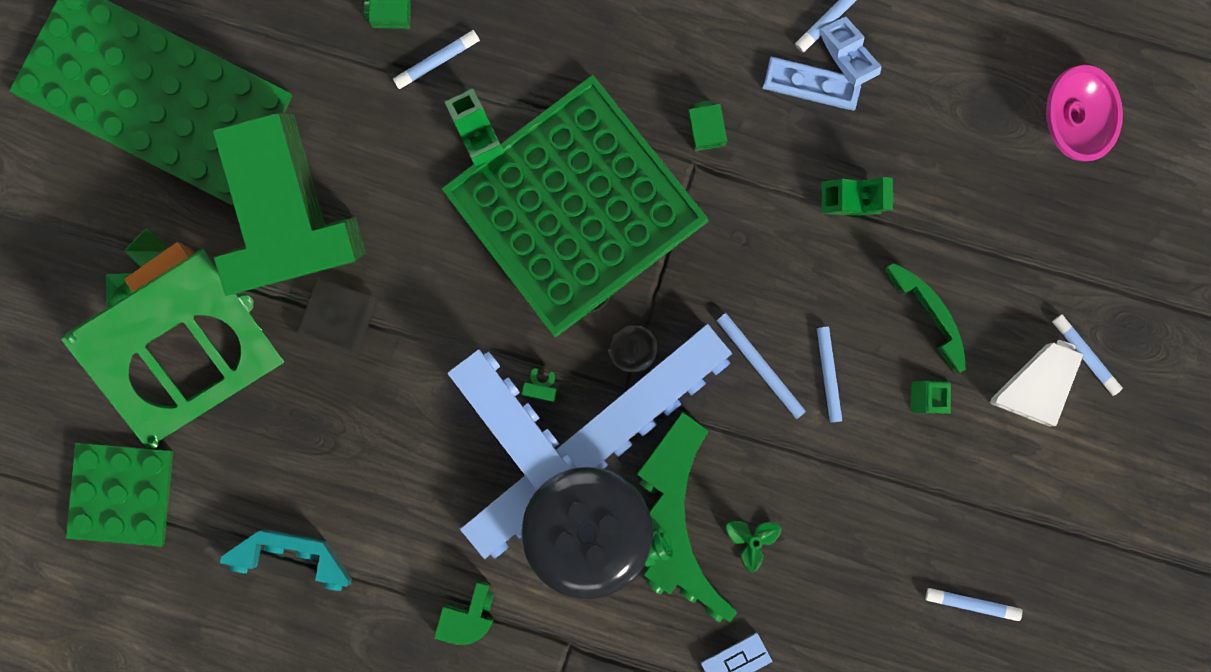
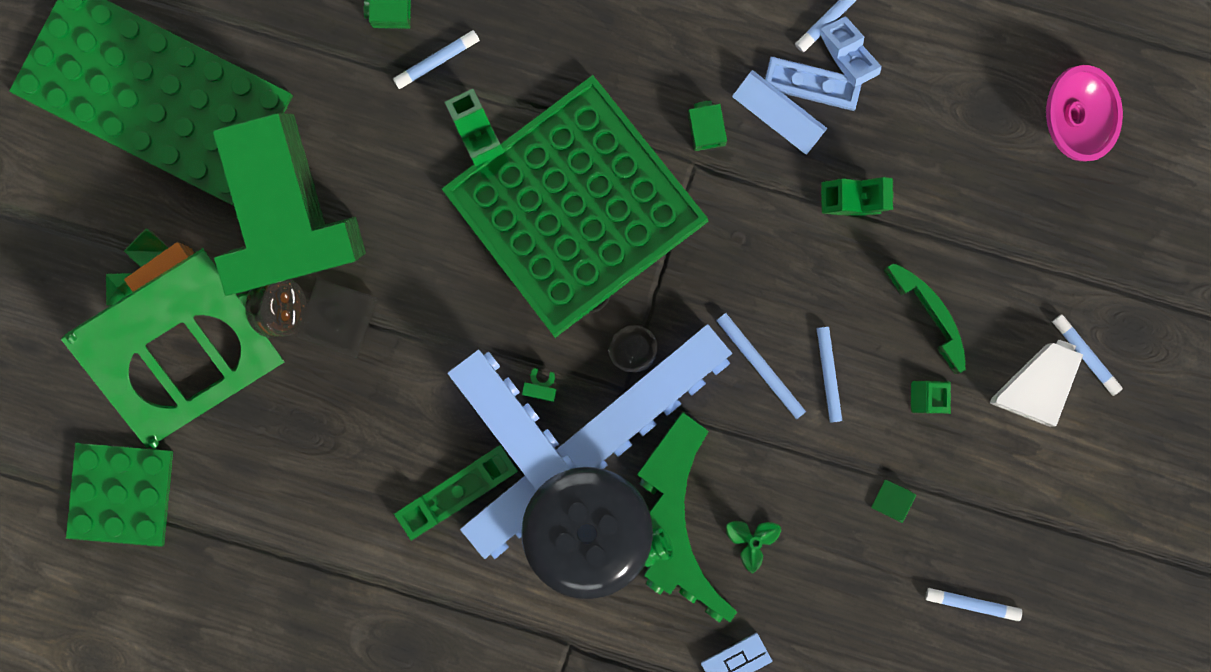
teal slope [220,529,352,591] -> none
green brick [434,581,495,645] -> none
none -> clear smoke head [245,279,307,338]
none -> green slope [394,445,518,541]
none -> light blue tile [732,70,827,155]
none -> green slope [871,479,916,523]

